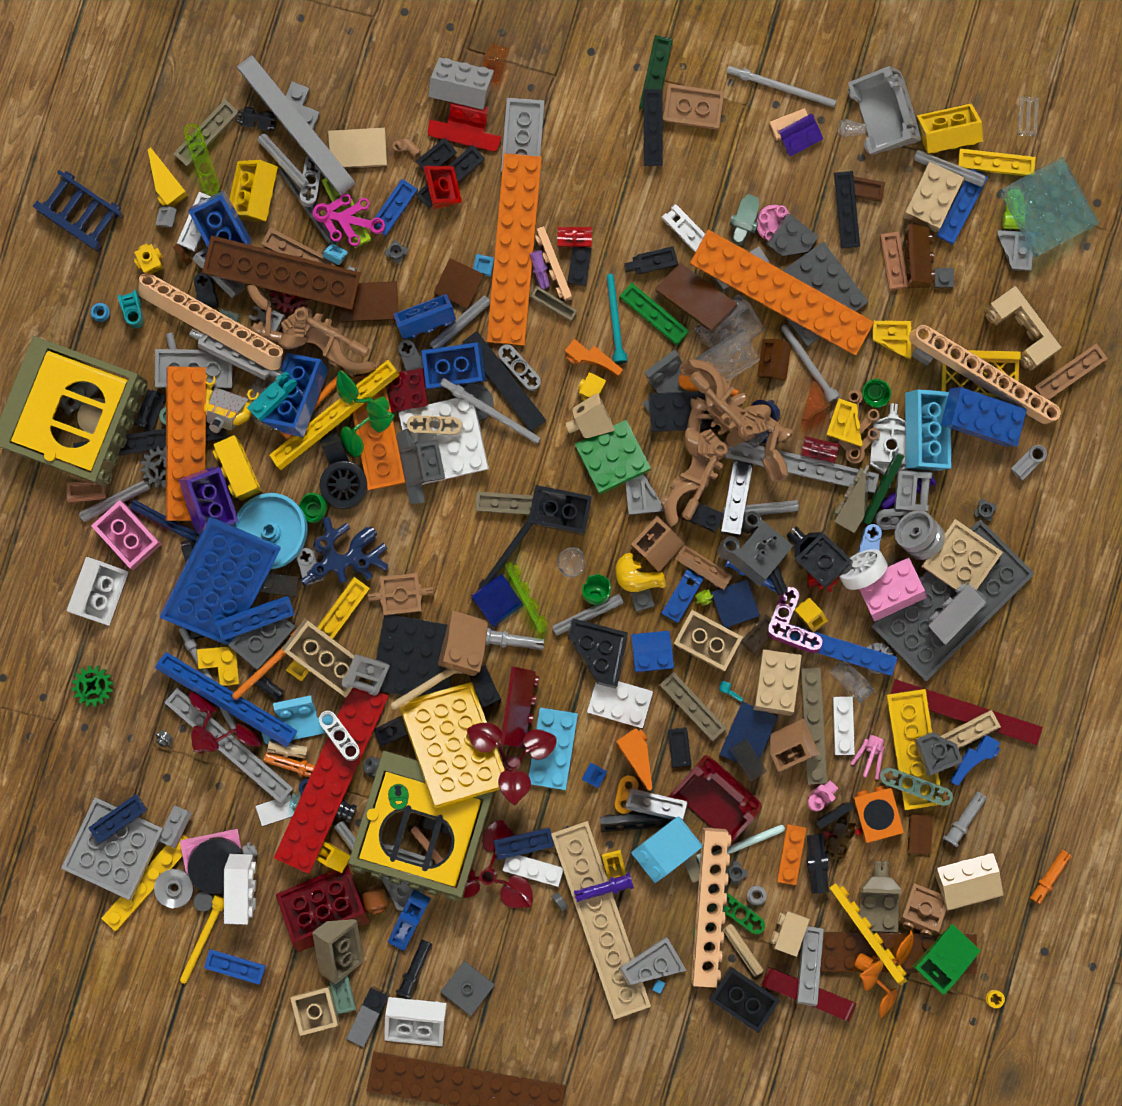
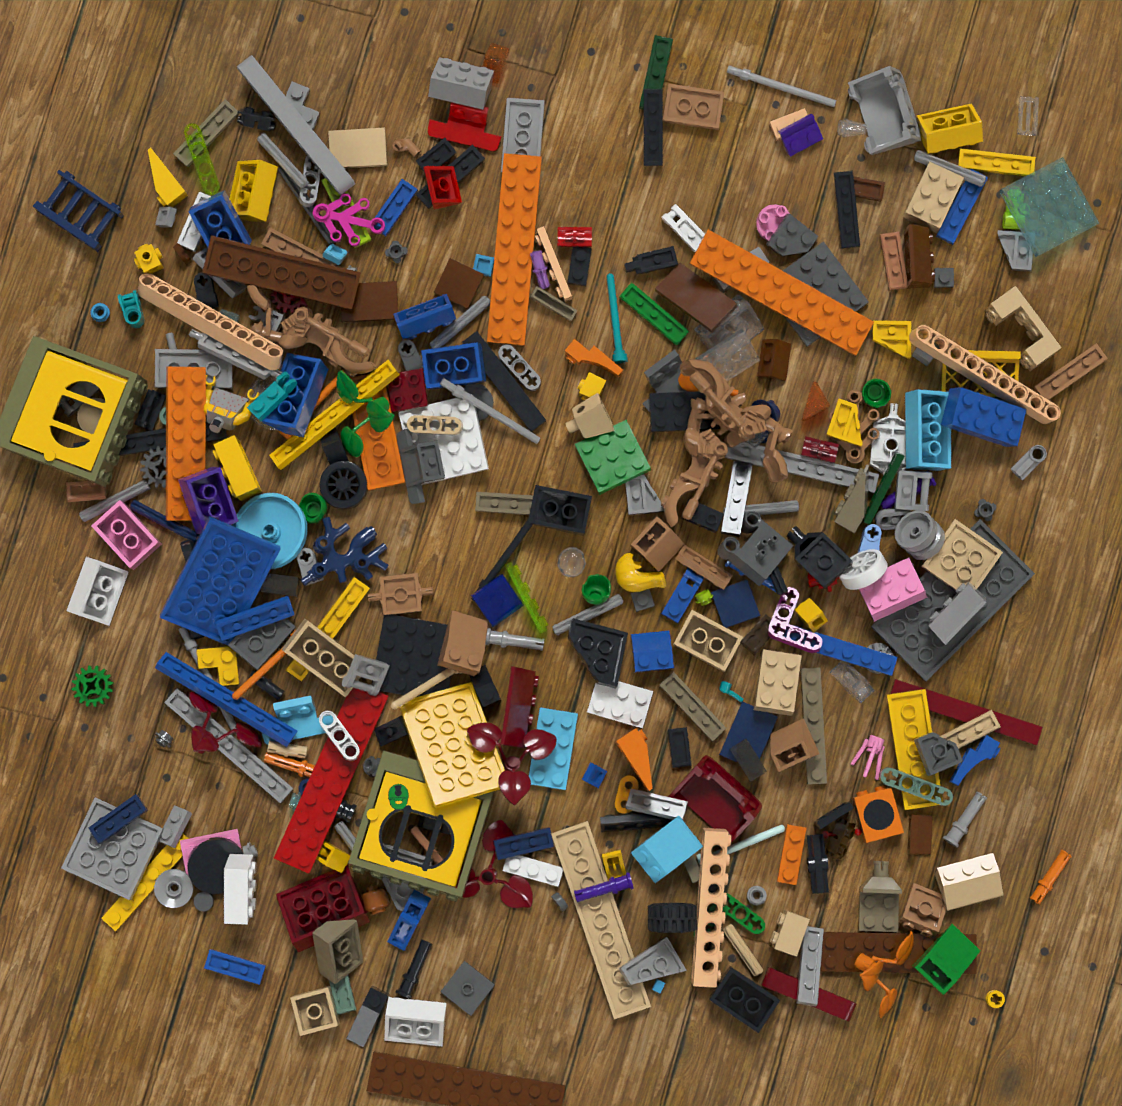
yellow piece [180,895,224,984] -> none
white sticker [256,795,295,826] -> none
dark grey plate [725,861,748,885] -> none
sand green hinge [729,194,759,247] -> none
light grey piece [781,325,840,404] -> none
bright pink hips [808,781,838,811] -> none
yellow plate [830,883,907,985] -> none
white plate [833,697,855,755] -> none
none -> black tyre [648,903,697,933]

